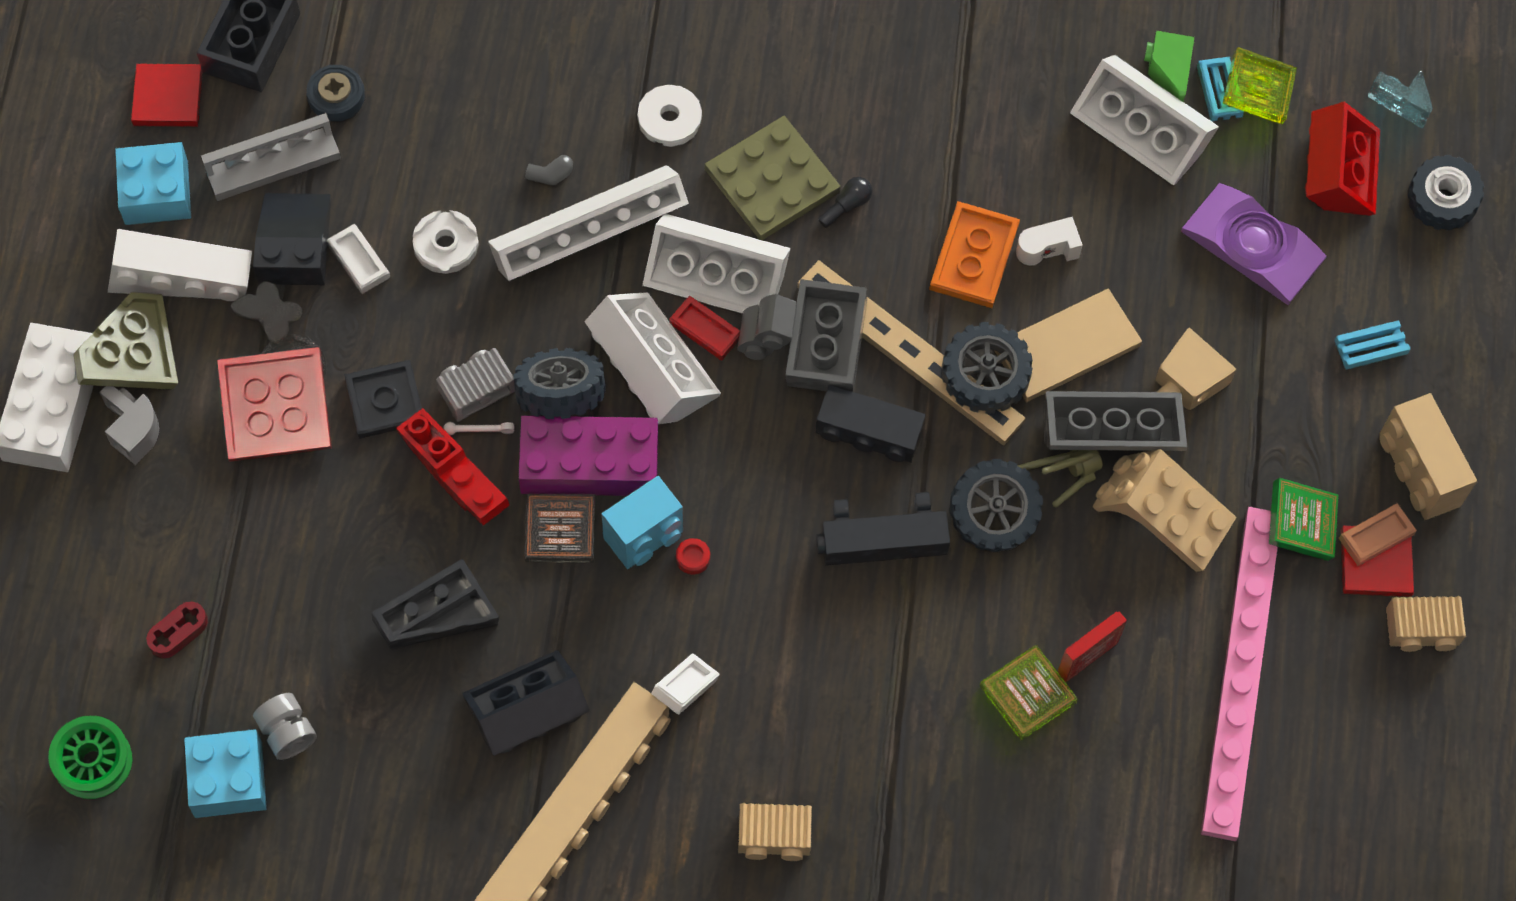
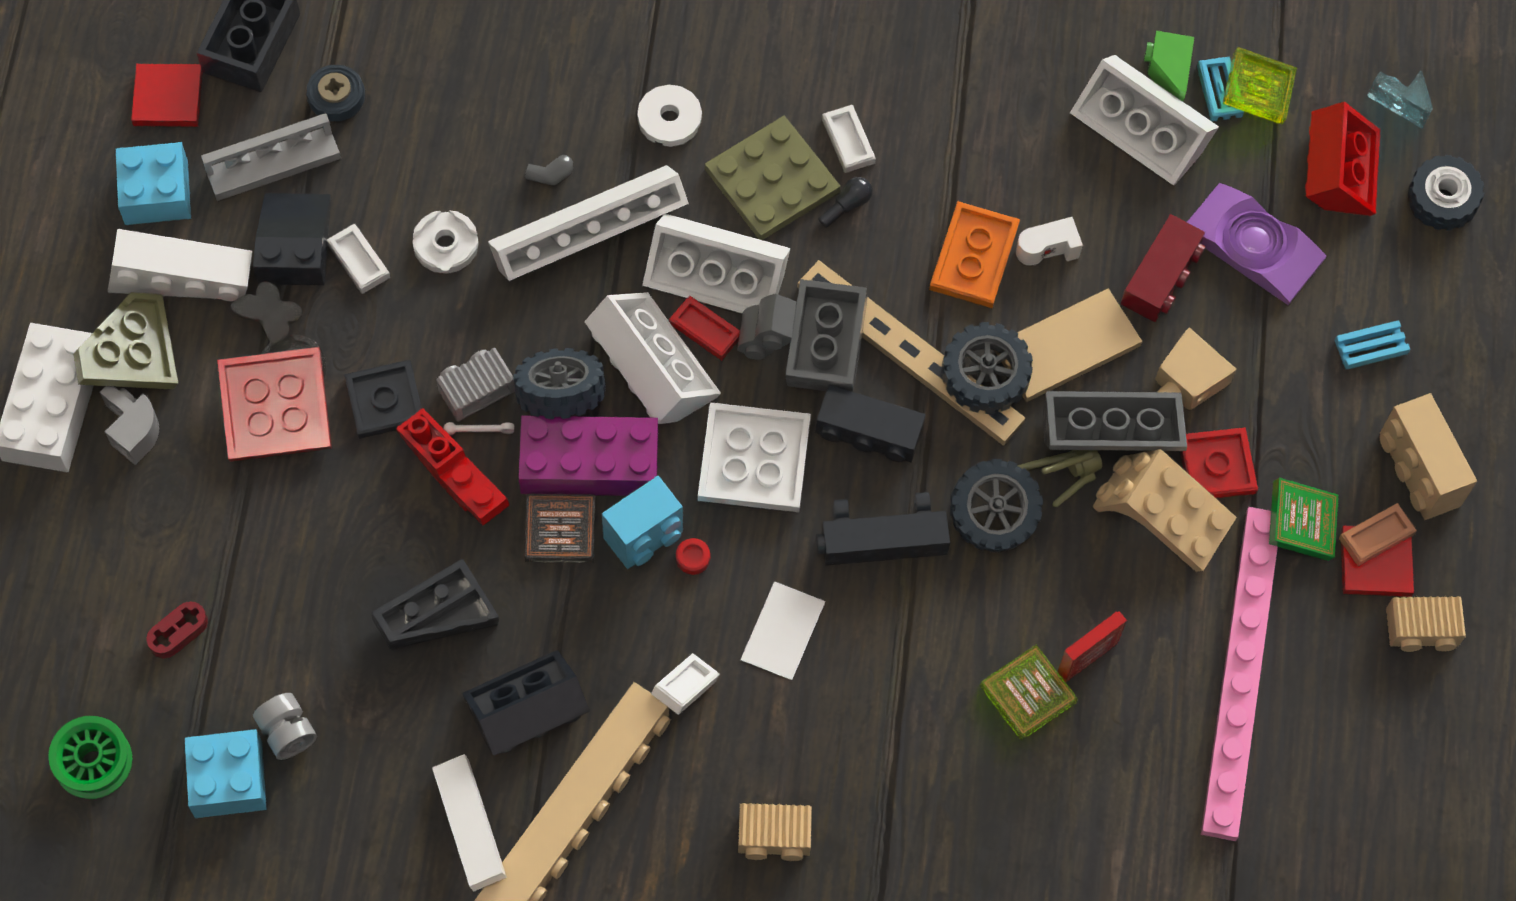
none -> white tile [432,754,507,892]
none -> white plate [698,402,811,512]
none -> white sticker [741,581,825,680]
none -> white tile [822,105,876,173]
none -> dark red brick [1120,214,1206,323]
none -> red tile [1180,427,1258,498]

